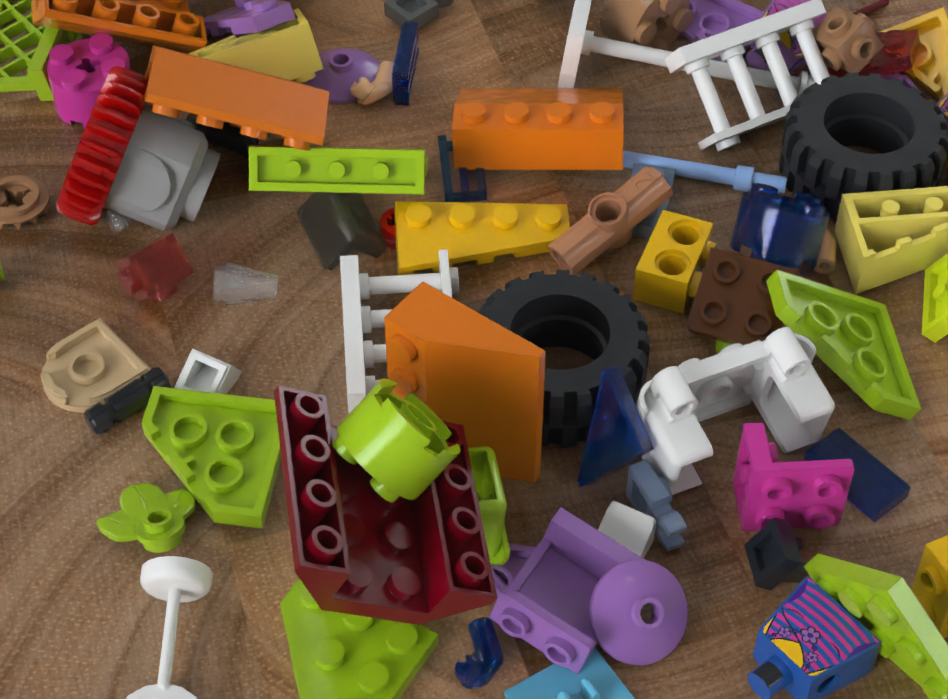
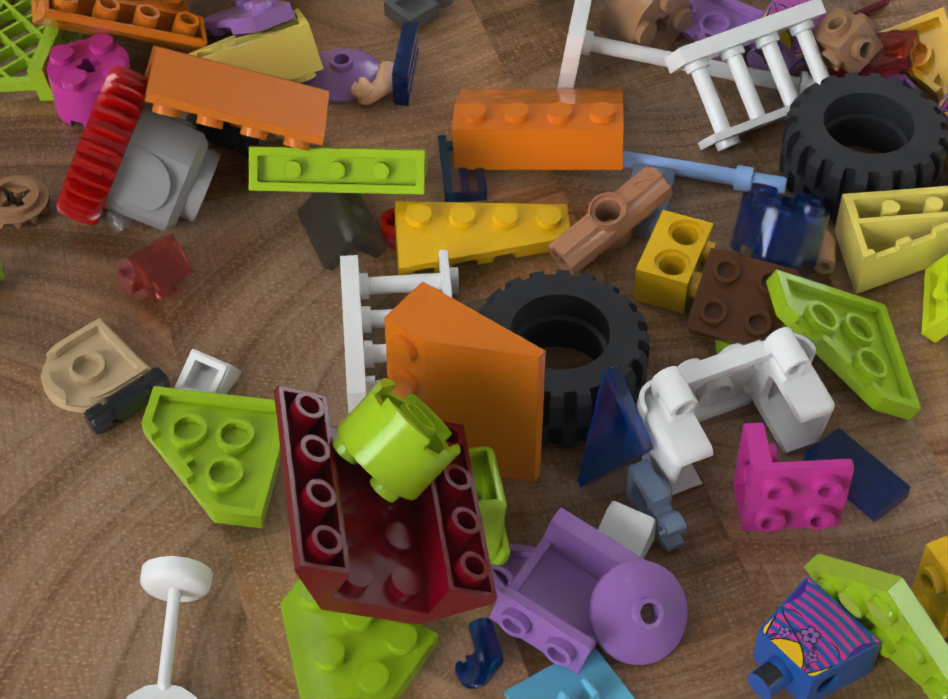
lime plate [96,483,195,553] -> none
clear cone [213,262,278,306] -> none
black tile [744,517,809,590] -> none

